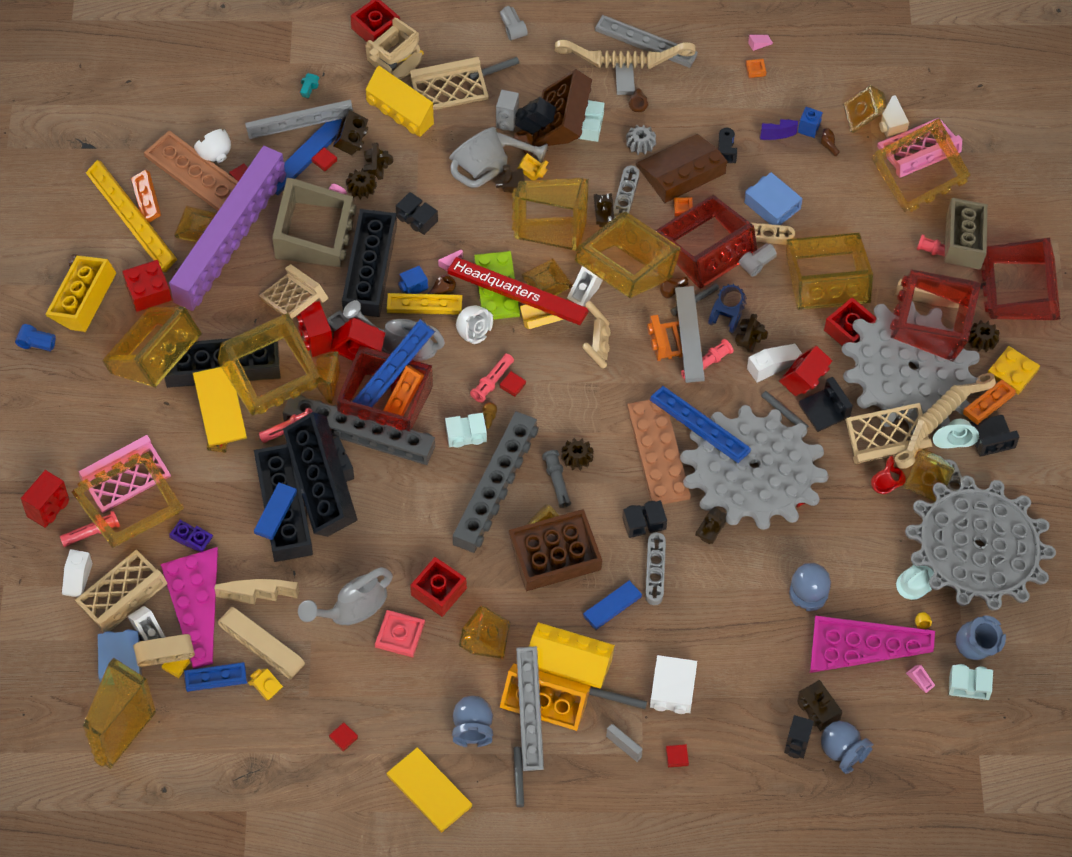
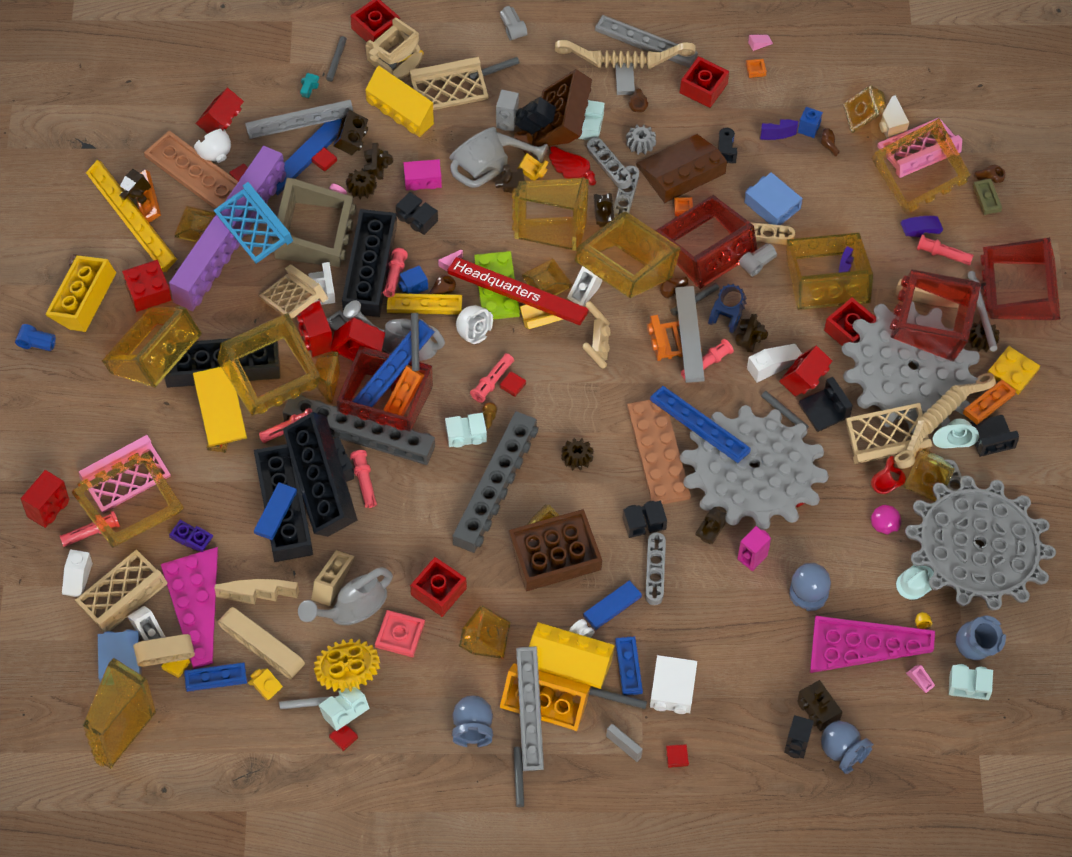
yellow tile [387,747,472,833] -> none
dark grey pin [542,450,571,508] -> none
dark tan brick [944,198,988,269] -> none
none -> dark brown piece [119,169,151,204]
none -> red brick [195,87,244,134]
none -> dark azure fence [214,182,293,264]
none -> light grey bar [279,696,337,710]
none -> white panel [308,262,335,305]
none -> tan slope [311,550,354,606]
none -> yellow gear [314,639,380,693]
none -> light aqua brick [319,687,370,731]
none -> dark grey bar [326,36,347,82]
none -> coral pin [350,450,377,508]
none -> coral pin [383,248,408,298]
none -> dark pink brick [403,159,442,191]
none -> dark grey bar [411,313,420,371]
none -> red animal [549,146,596,186]
none -> white wheel [569,619,595,638]
none -> light grey beam [587,138,632,189]
none -> blue tile [615,636,643,696]
none -> red brick [680,56,729,108]
none -> dark pink brick [737,526,771,571]
none -> dark purple slope [837,246,854,289]
none -> dark pink hair [871,505,902,535]
none -> dark purple slope [900,216,943,237]
none -> light grey bar [968,271,998,351]
none -> olive plate [973,179,1002,215]
none -> reddish brown animal [975,165,1005,183]

